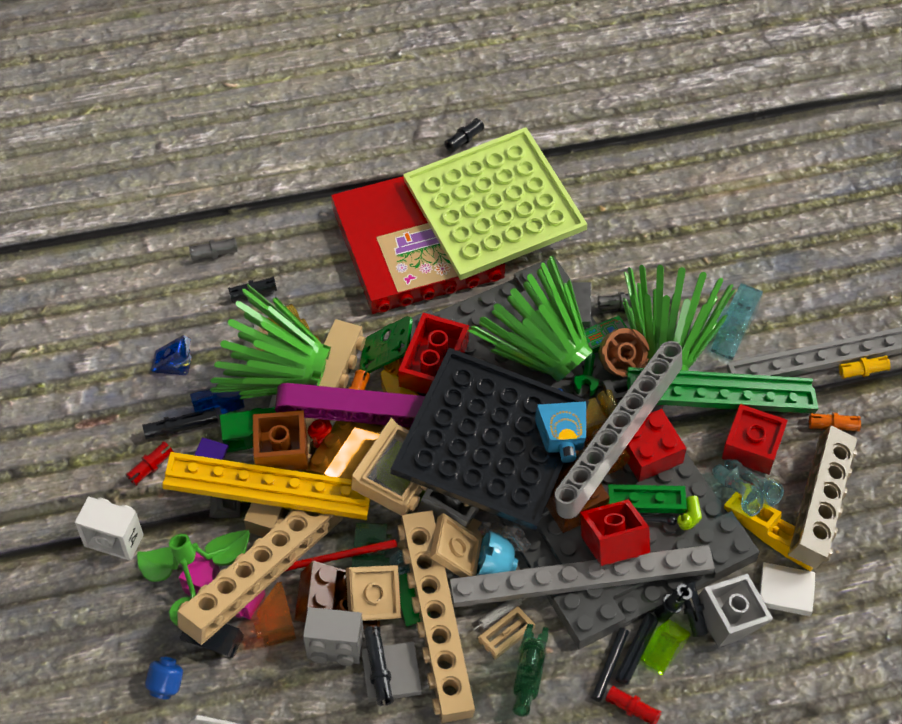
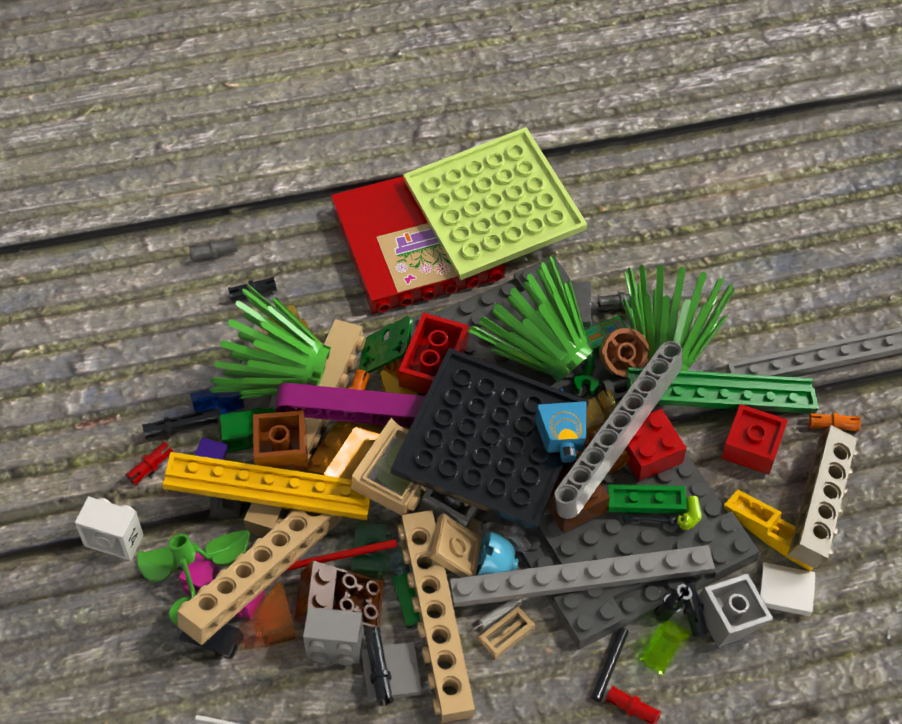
blue head [145,656,183,699] -> none
clear blue slope [151,335,192,375] -> none
red plate [307,419,332,448] -> none
tan tile [346,565,401,621] -> none
black pin [444,118,484,153] -> none
clear green connector [513,624,549,717] -> none
red brick [580,499,650,566] -> none
black axle [616,613,659,685] -> none
clear light blue slope [711,283,763,360] -> none
clear light blue piece [712,459,784,516] -> none
yellow pin [839,355,891,379] -> none

